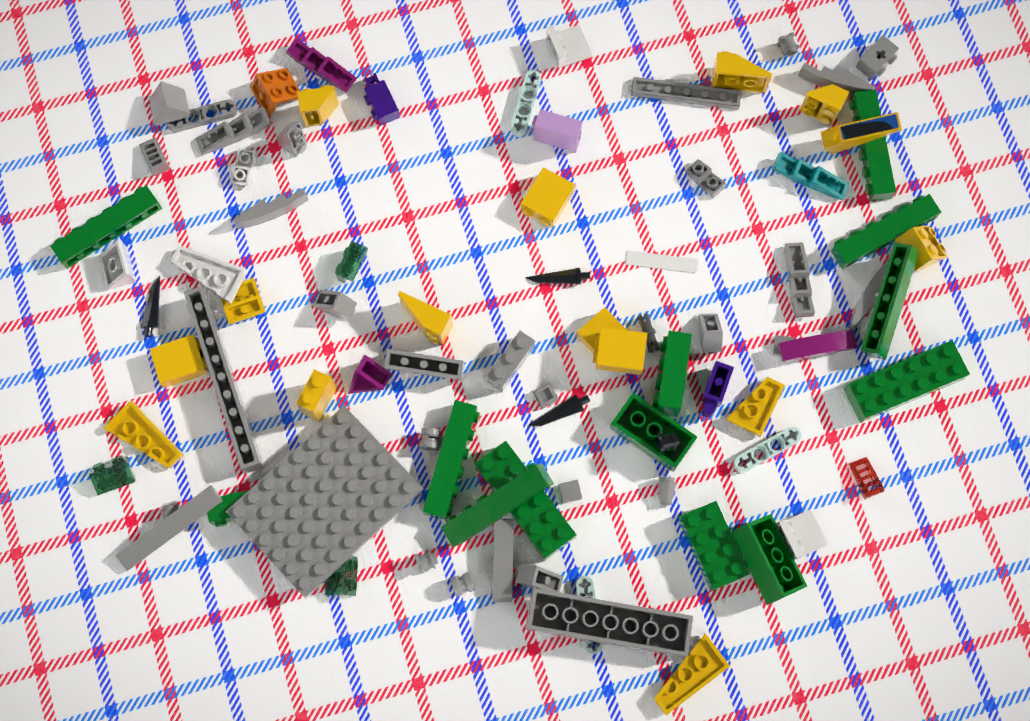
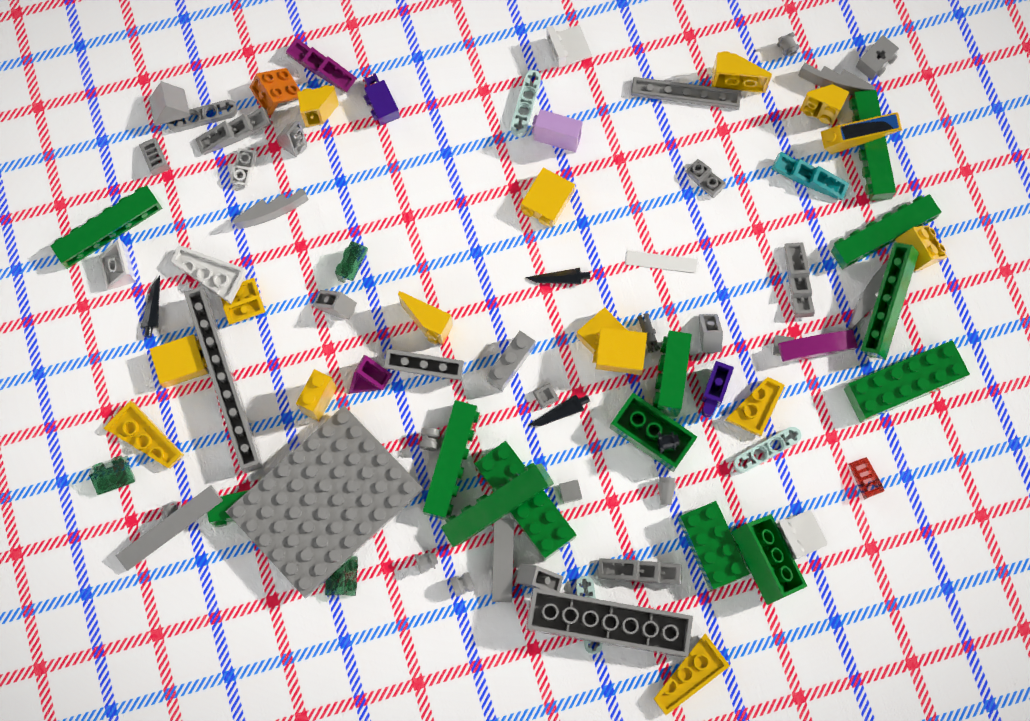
none -> light grey slope [598,558,682,585]

